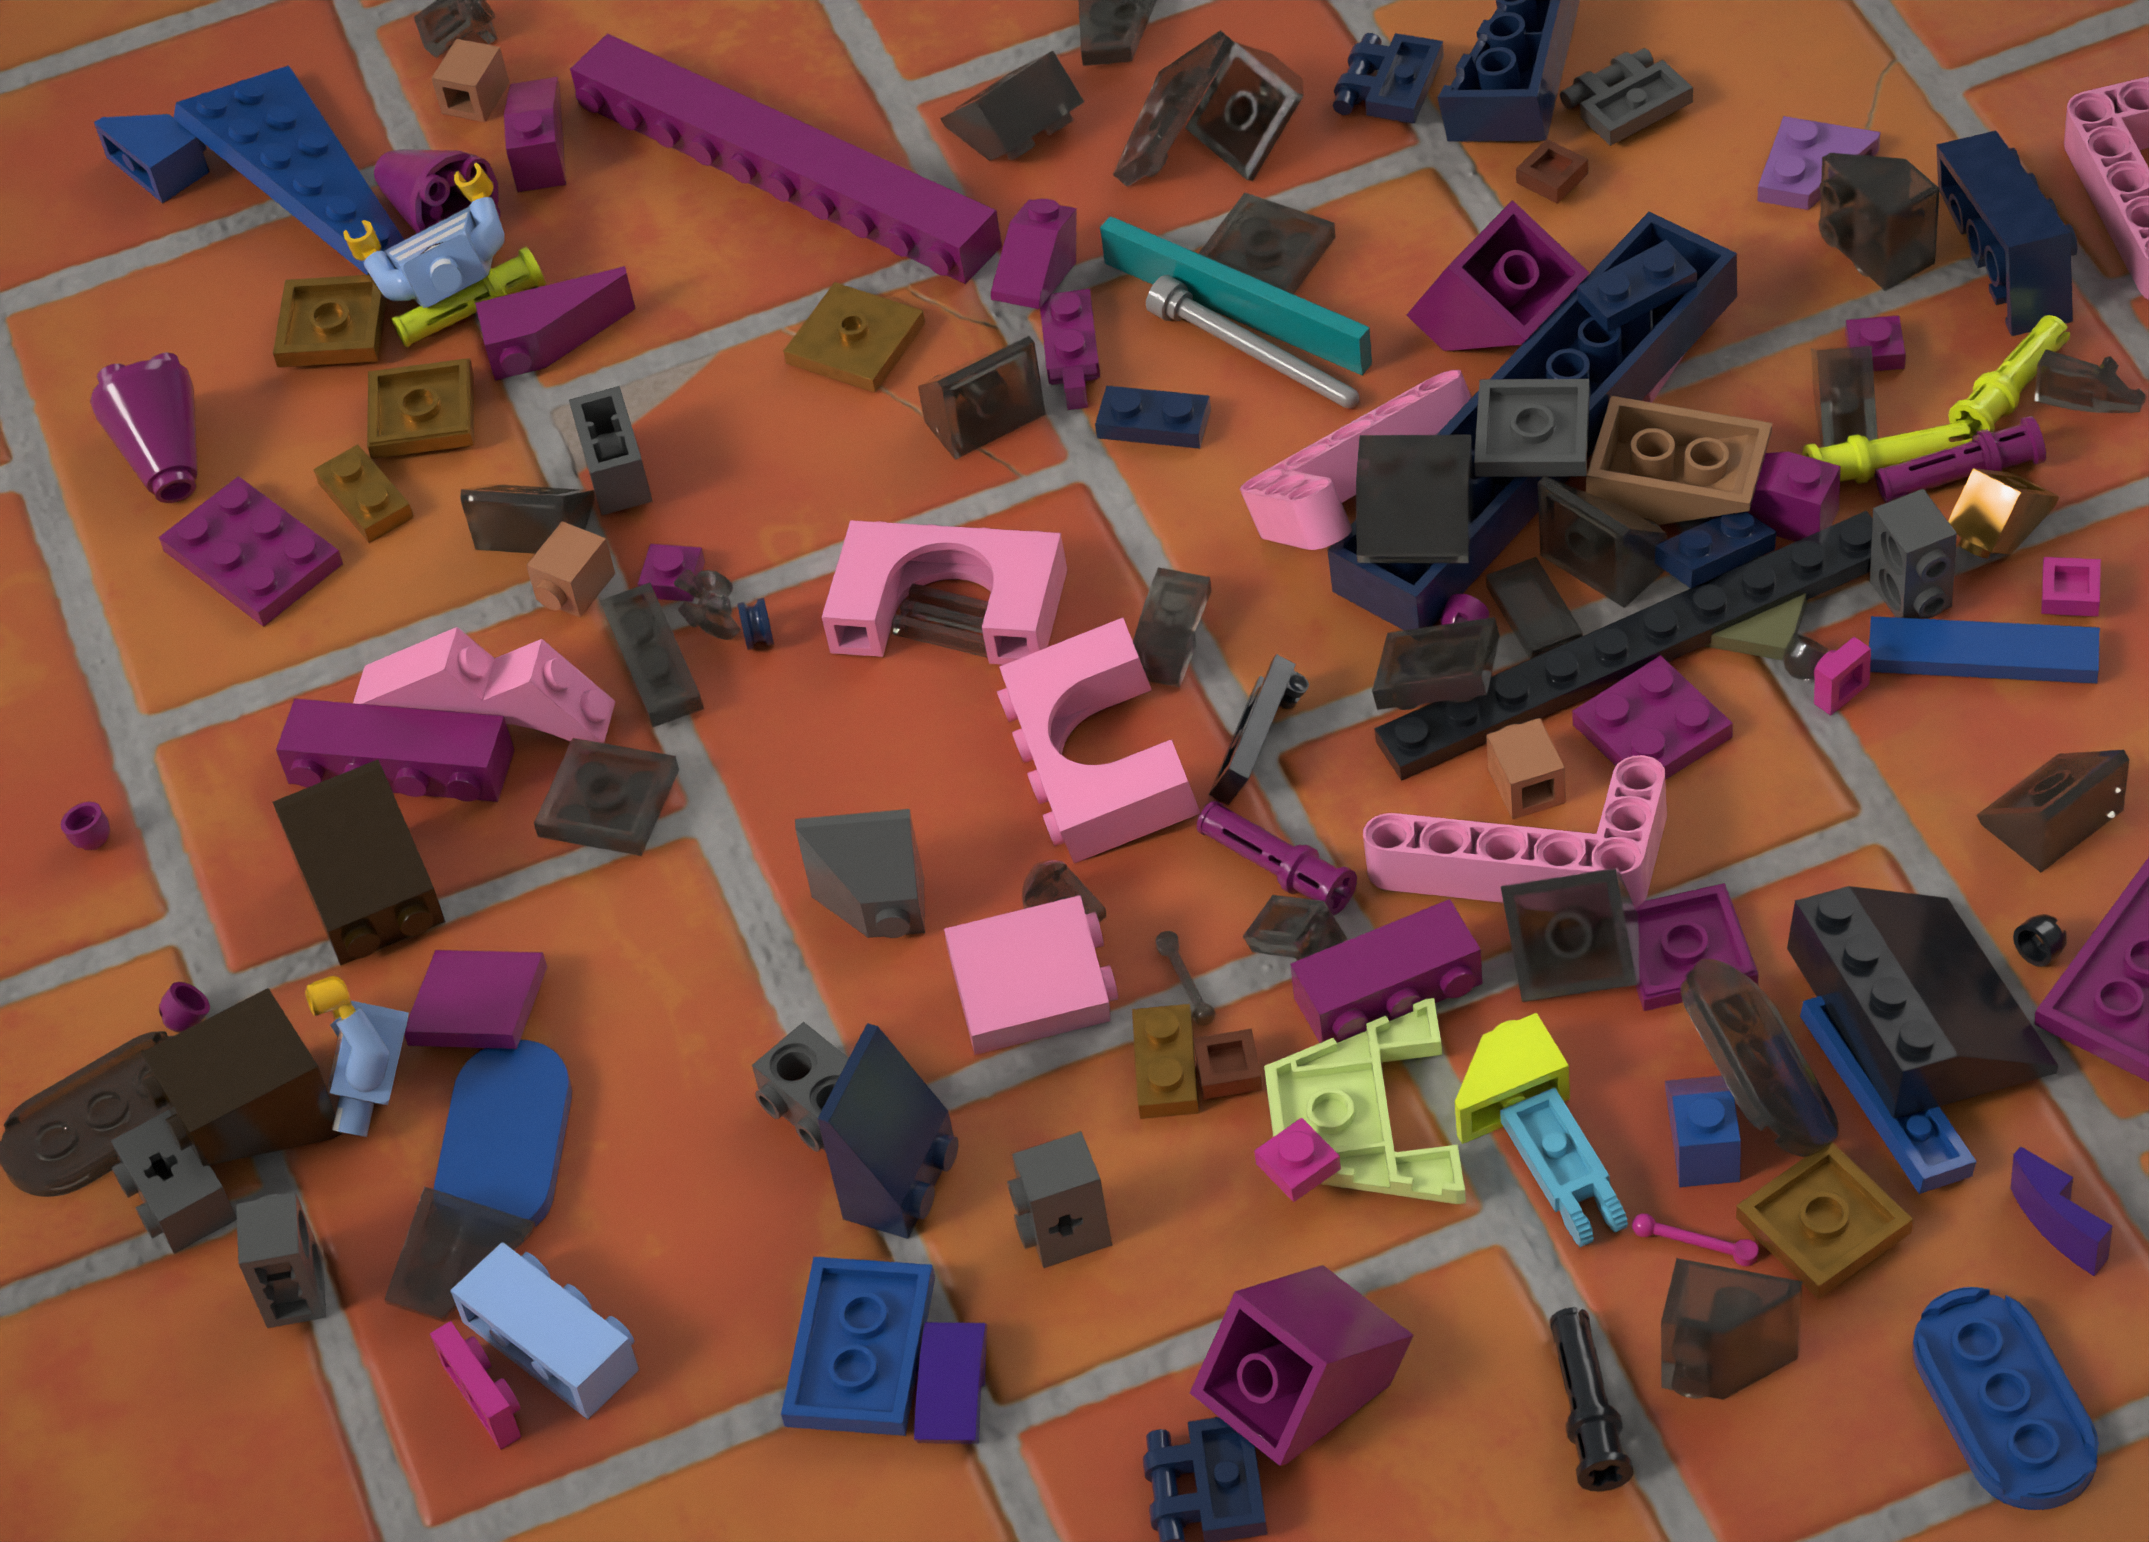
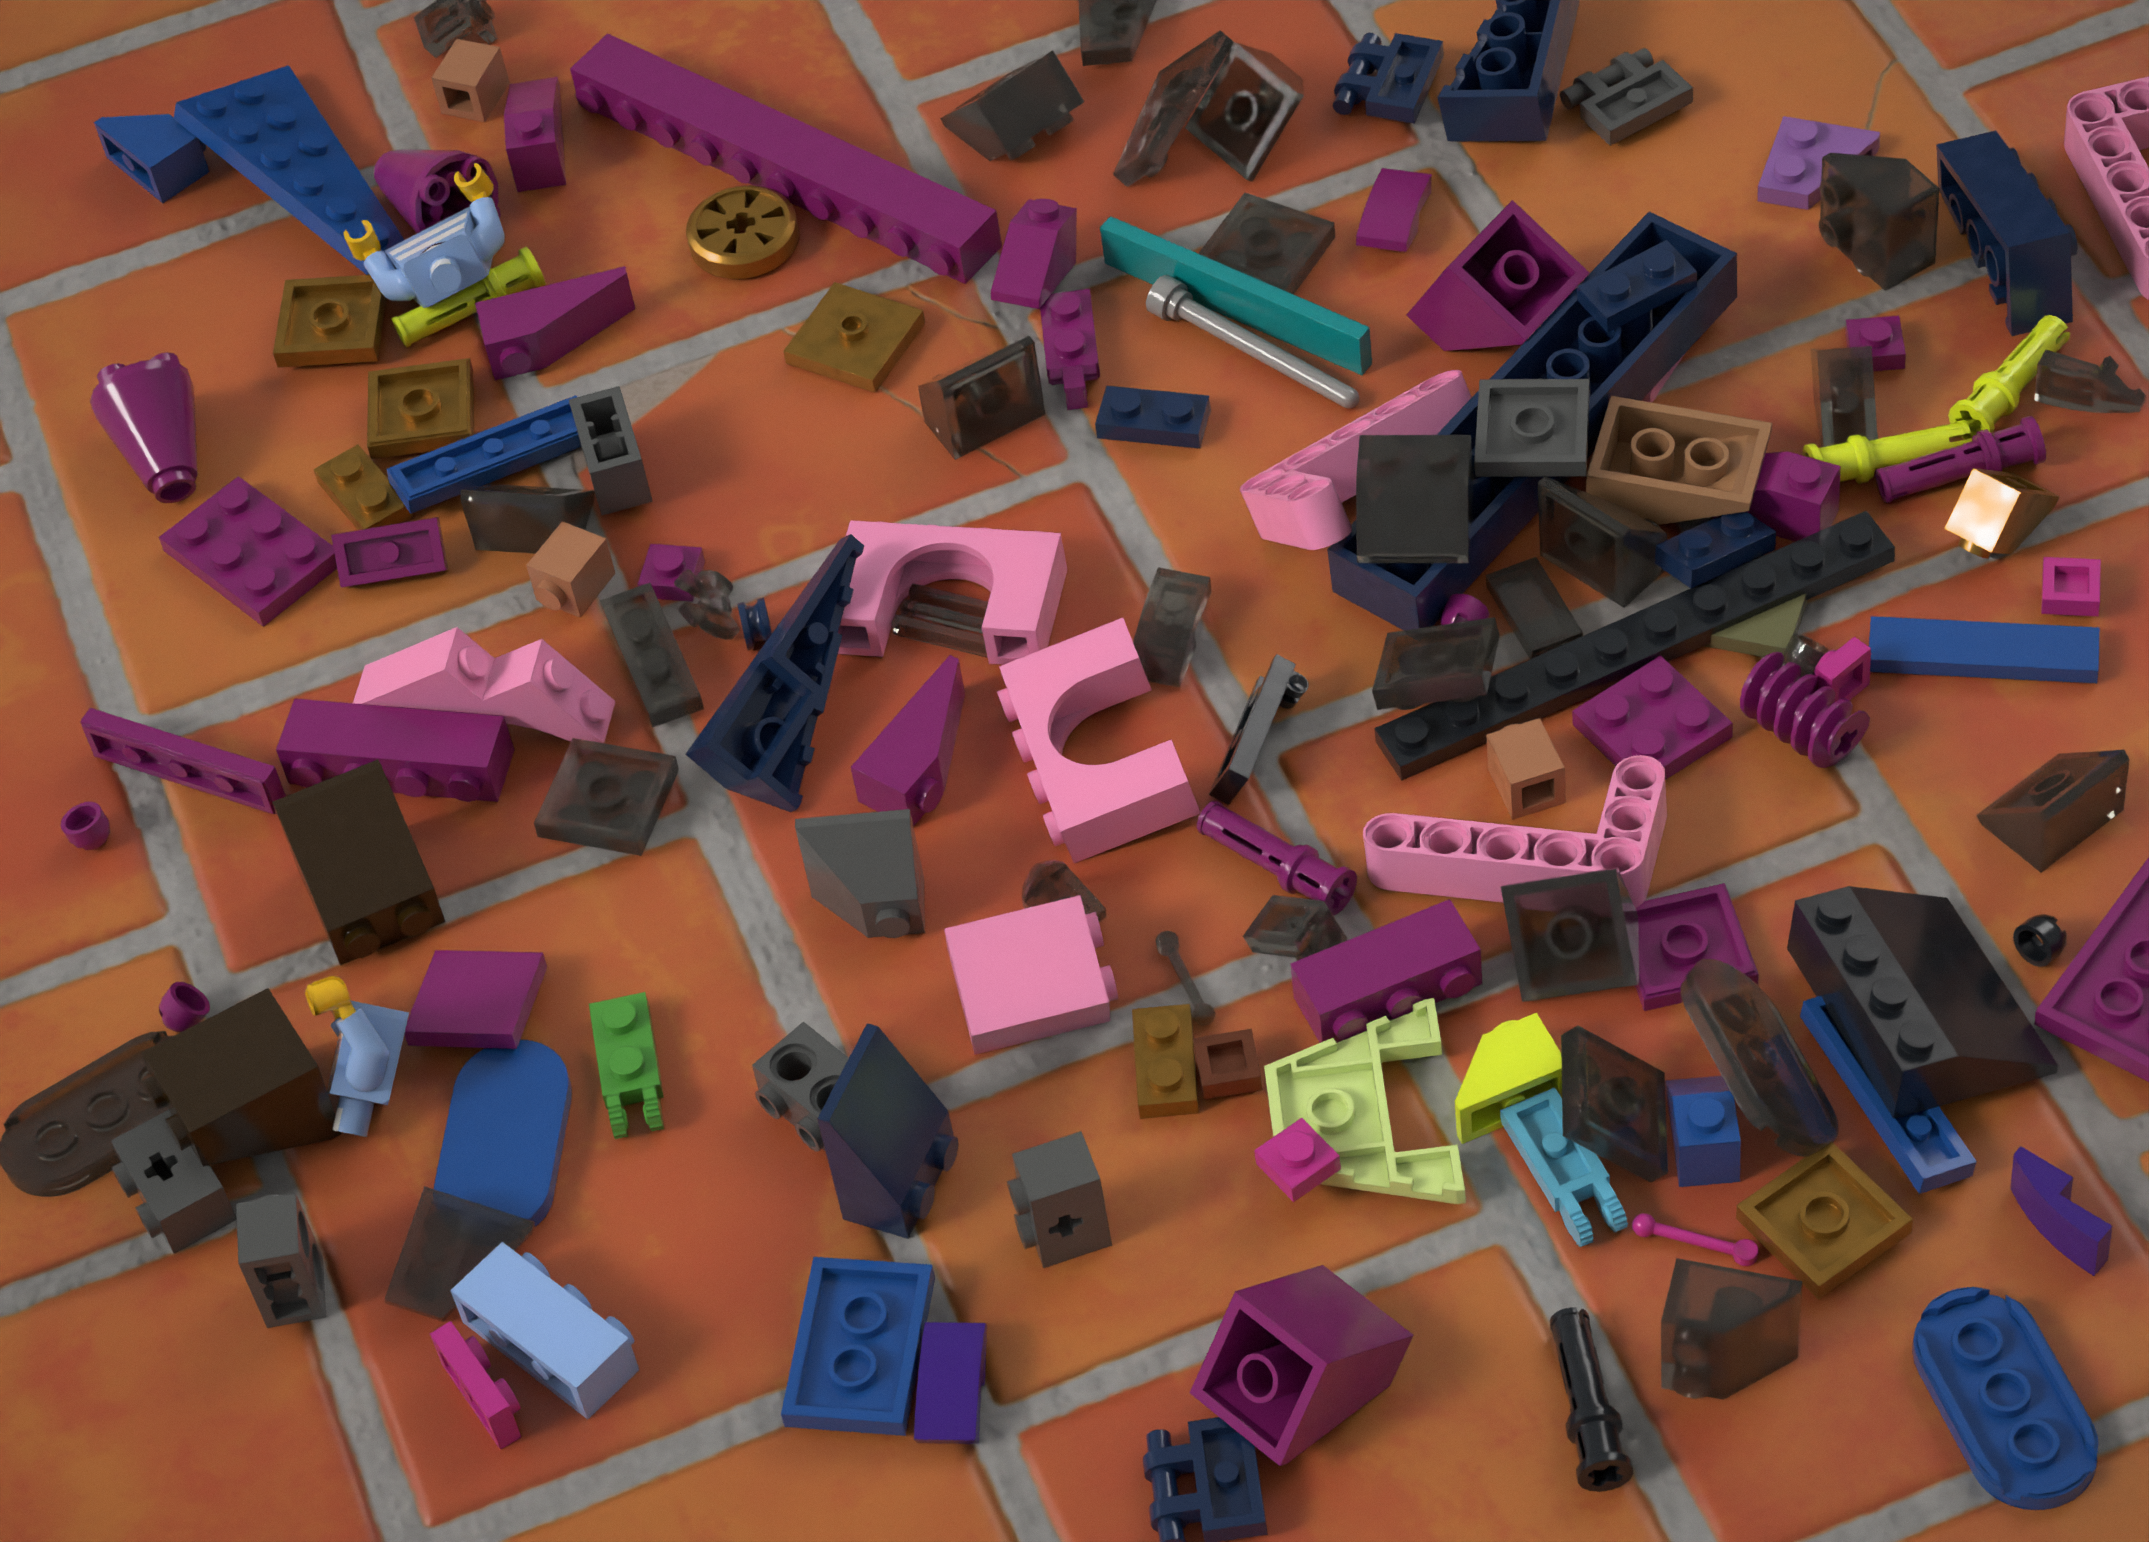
copper plate [1516,139,1588,204] -> none
dark grey brick [1870,489,1957,619] -> none
none -> magenta tile [80,708,286,814]
none -> magenta plate [331,517,448,587]
none -> blue tile [387,395,581,514]
none -> bright green hinge [589,992,664,1139]
none -> dark blue wedge [685,534,864,812]
none -> pearl gold wheel [686,185,799,279]
none -> magenta slope [851,655,965,827]
none -> magenta slope [1356,168,1432,252]
none -> clear smoke plate [1561,1025,1668,1182]
none -> magenta piece [1740,652,1870,768]

